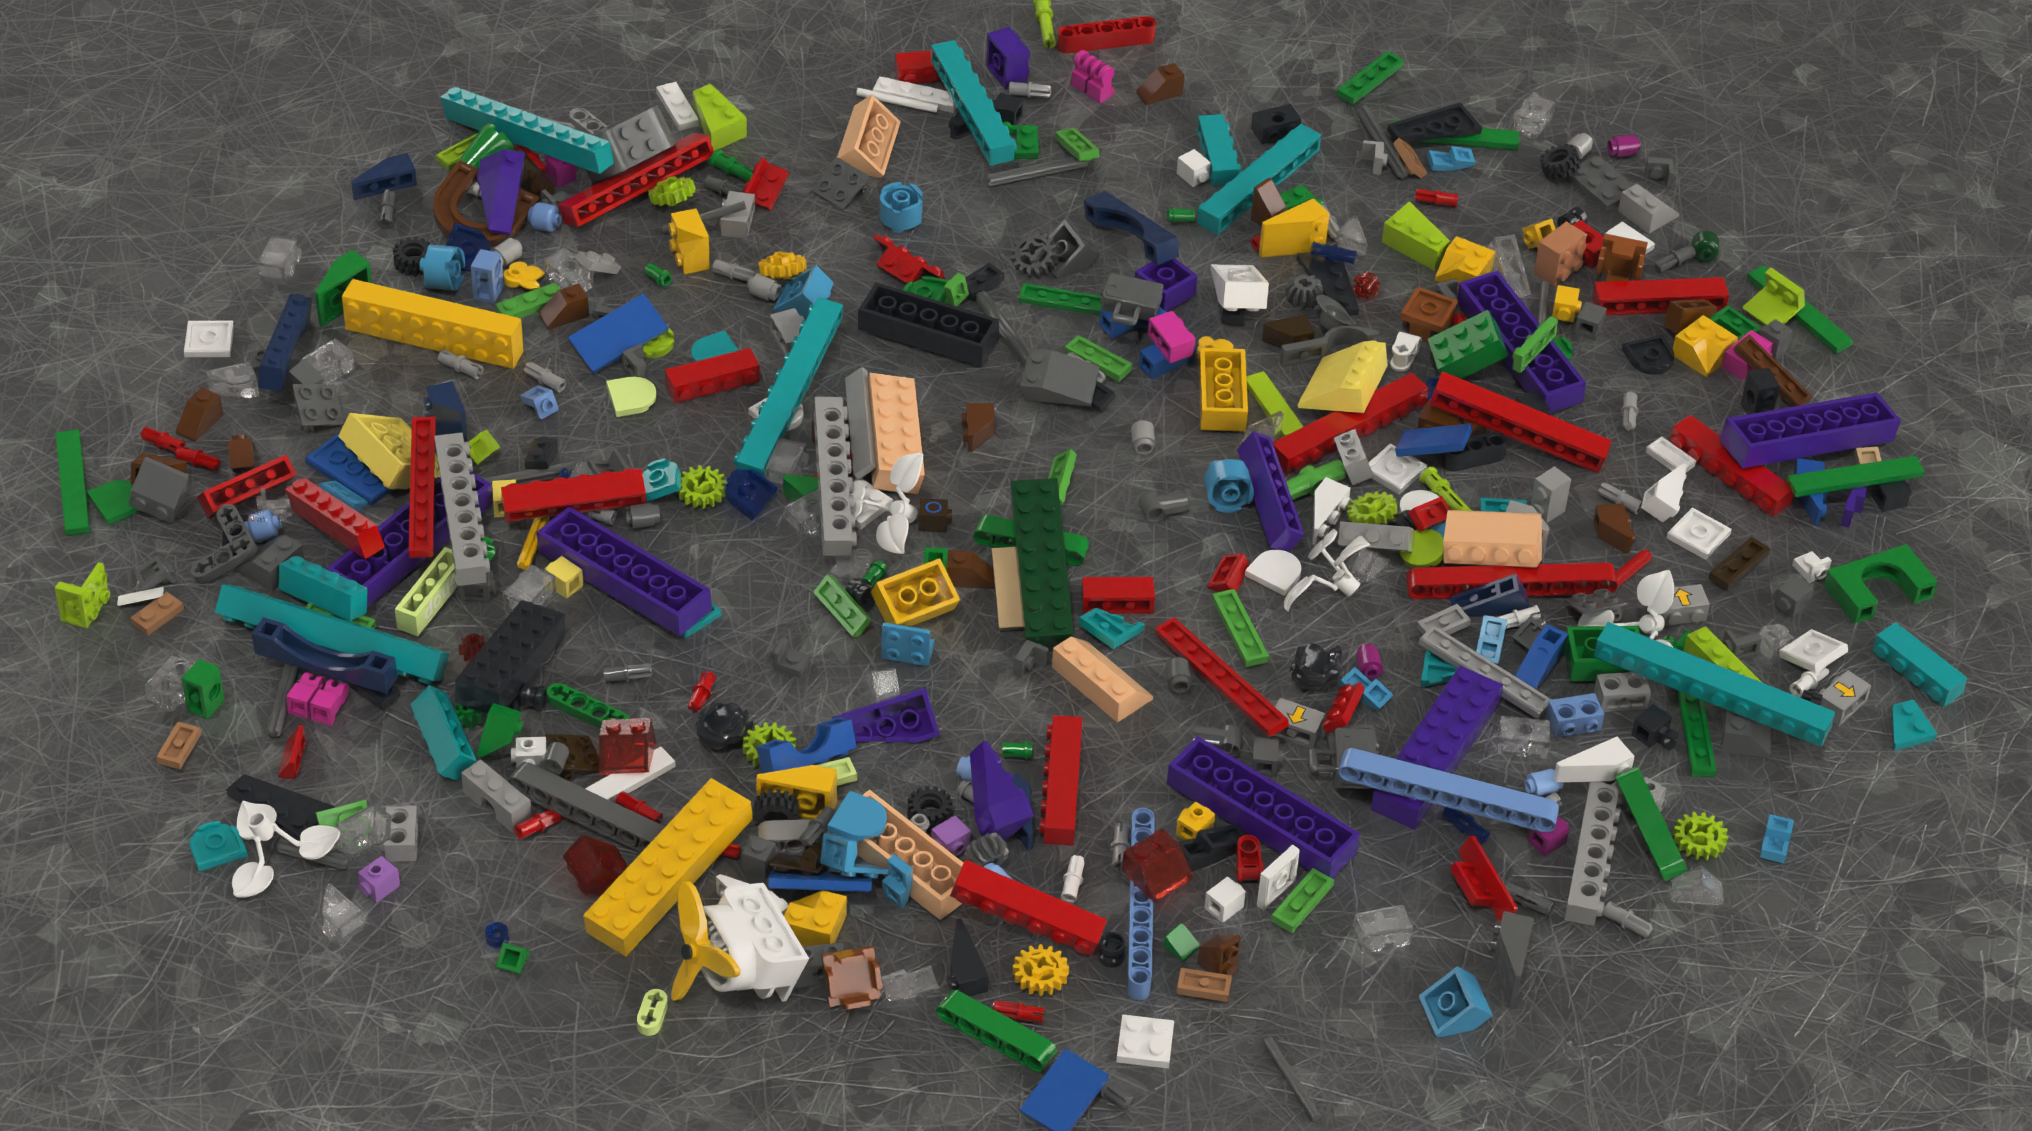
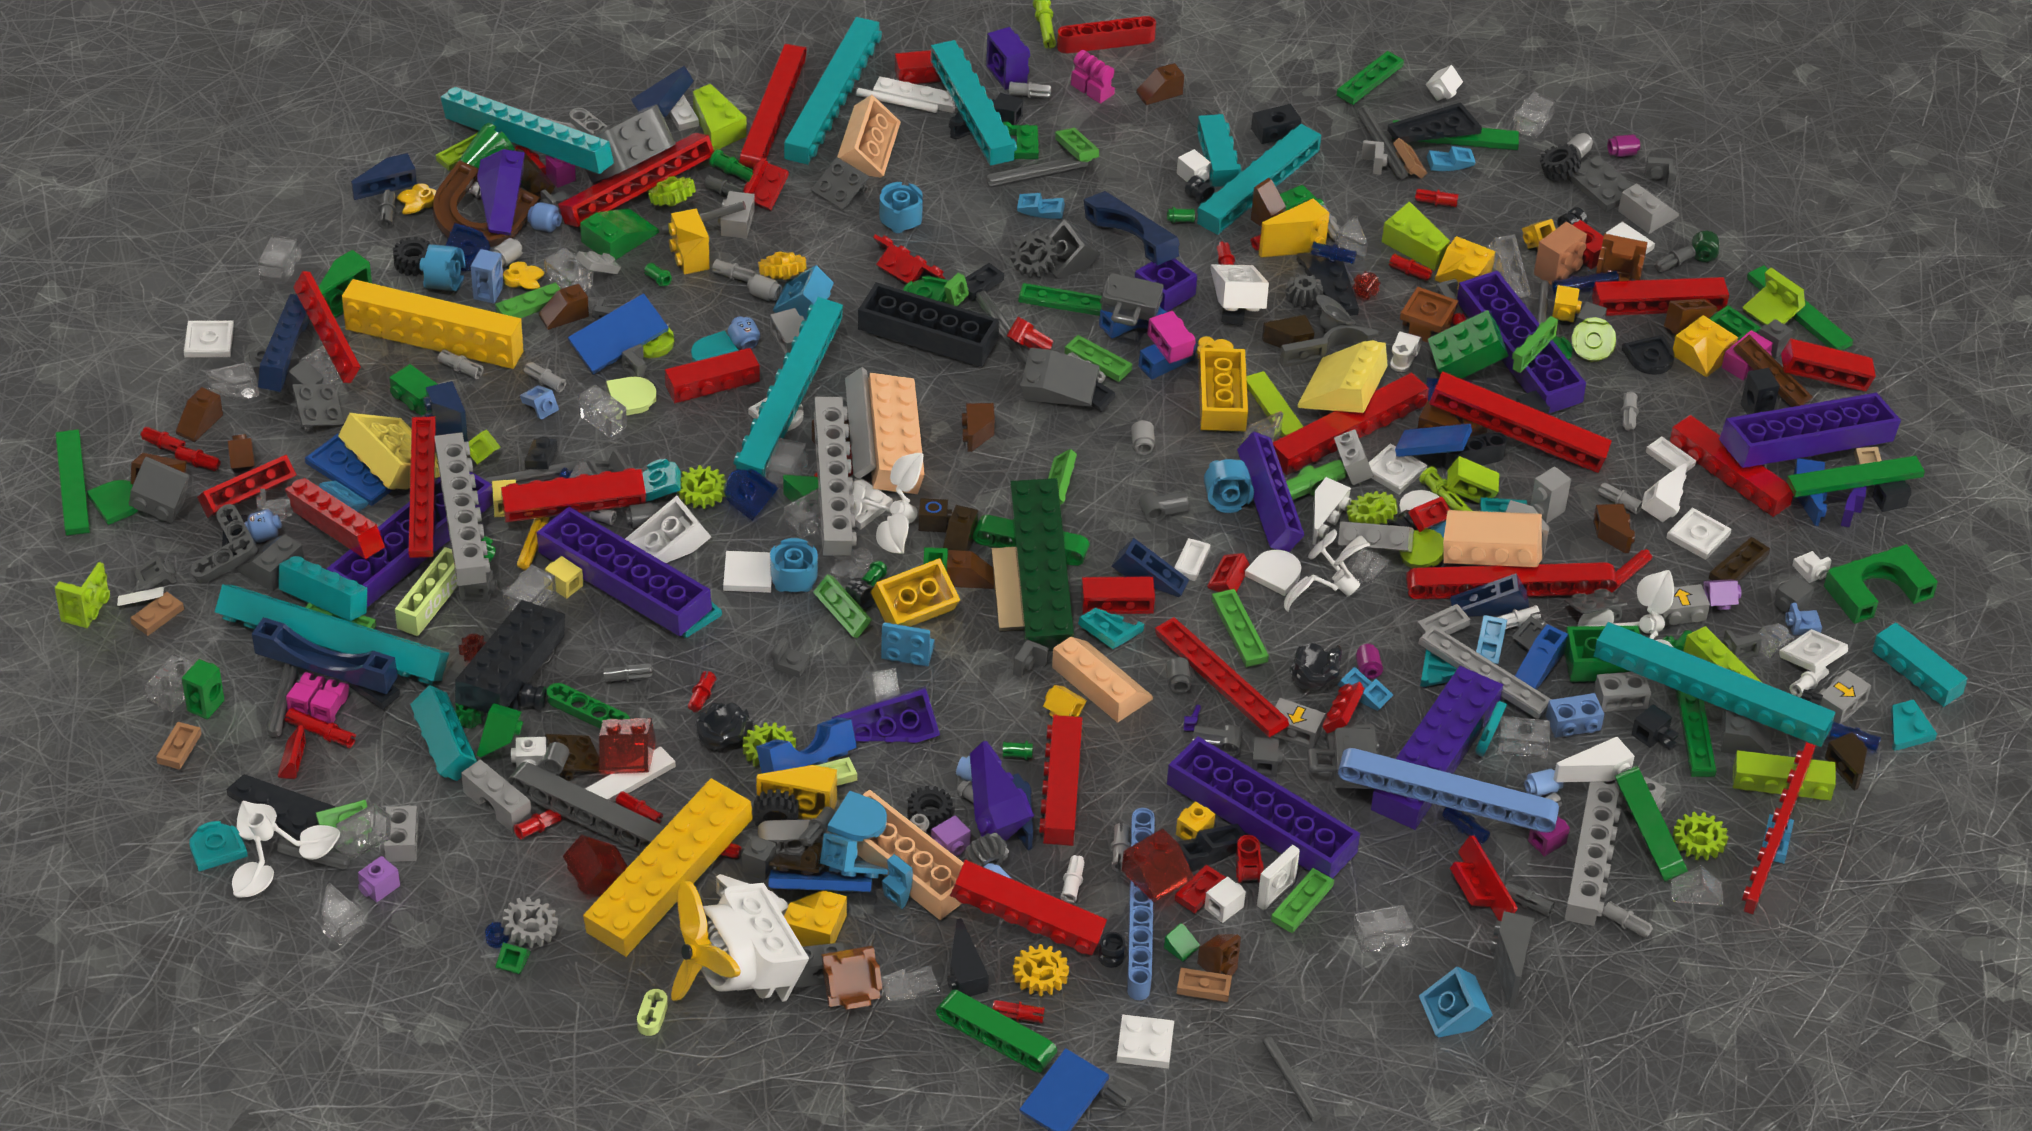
none -> red pin [285,708,356,748]
none -> red plate [293,271,361,383]
none -> green brick [389,364,437,416]
none -> yellow plate [396,183,436,215]
none -> light grey gear [501,897,558,948]
none -> clear brick [578,385,627,438]
none -> green slope [580,209,659,260]
none -> white slope [625,496,711,563]
none -> dark blue slope [631,66,694,118]
none -> white tile [723,551,772,593]
none -> medium blue head [727,316,760,350]
none -> red beam [739,44,807,170]
none -> dark azure brick [770,538,818,592]
none -> teal brick [784,17,882,165]
none -> dark brown slope [943,505,978,551]
none -> red piece [1006,317,1053,350]
none -> dark azure slope [1017,193,1065,219]
none -> yellow brick [1043,685,1087,717]
none -> dark blue slope [1111,538,1190,597]
none -> white tile [1174,538,1211,581]
none -> red plate [1175,865,1226,914]
none -> dark purple hand [1184,705,1201,731]
none -> black wheel [1185,175,1215,203]
none -> red axle [1217,241,1235,265]
none -> red axle [1389,253,1432,281]
none -> white brick [1426,65,1463,101]
none -> lime brick [1447,456,1499,503]
none -> teal tile [1475,701,1507,758]
none -> clear blue pin [1552,270,1619,294]
none -> lime tile [1572,317,1616,362]
none -> brick [1703,579,1741,610]
none -> lime brick [1733,750,1836,800]
none -> red plate [1742,742,1816,915]
none -> red brick [1781,338,1876,392]
none -> medium blue bracket [1785,603,1822,635]
none -> dark brown slope [1825,732,1867,791]
none -> clear blue pin [1829,721,1881,752]

